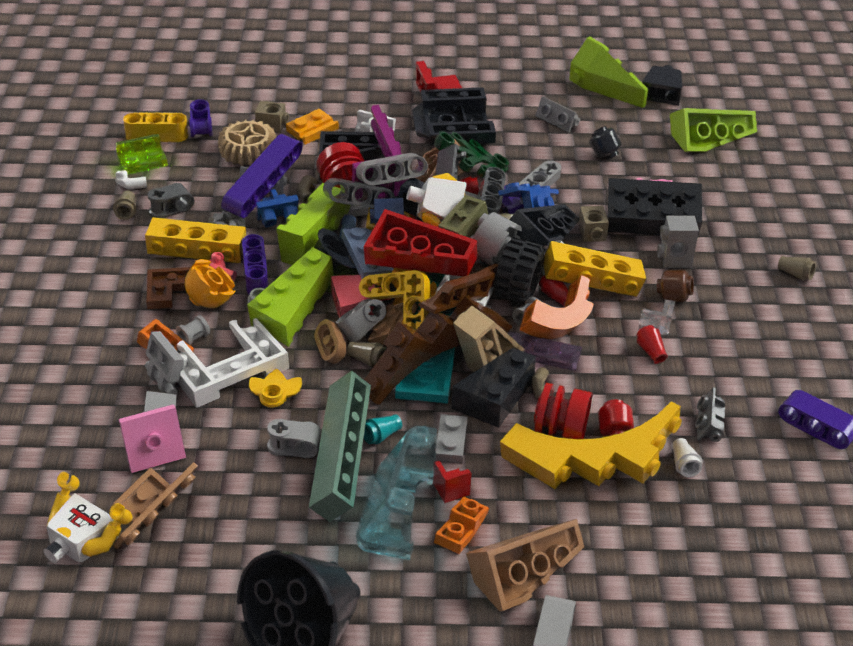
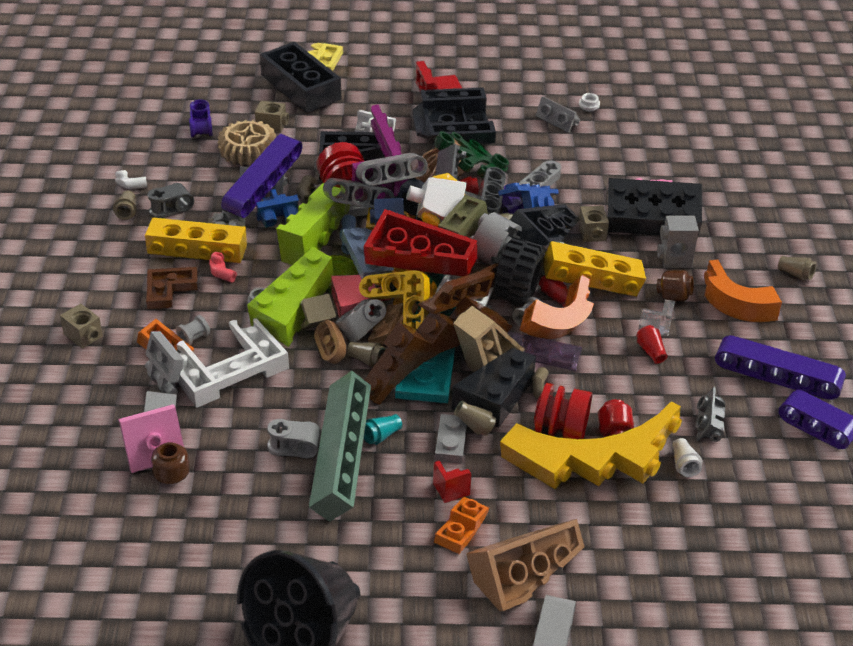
torso [44,472,132,563] -> none
medium nougat bracket [110,462,198,550] -> none
clear neon green bracket [115,134,168,175] -> none
yellow beam [123,113,189,142] -> none
light orange cylinder [184,259,235,308] -> none
dark purple beam [242,234,268,295] -> none
yellow plate [249,369,302,407] -> none
light orange plate [286,109,339,145] -> none
black piece [314,228,356,270] -> none
clear light blue windscreen [356,426,437,560] -> none
lime wedge [569,37,648,108] -> none
black head [589,126,622,160] -> none
black torso [642,65,682,106] -> none
lime wedge [670,108,757,152] -> none
none -> dark tan brick [60,303,103,349]
none -> reddish brown head [151,442,190,484]
none -> black brick [260,41,341,113]
none -> dark tan panel [300,294,336,330]
none -> light yellow plate [307,43,343,71]
none -> dark tan cone [454,401,496,436]
none -> white plate [579,93,600,112]
none -> orange arch [704,260,782,322]
none -> dark purple beam [715,335,846,400]

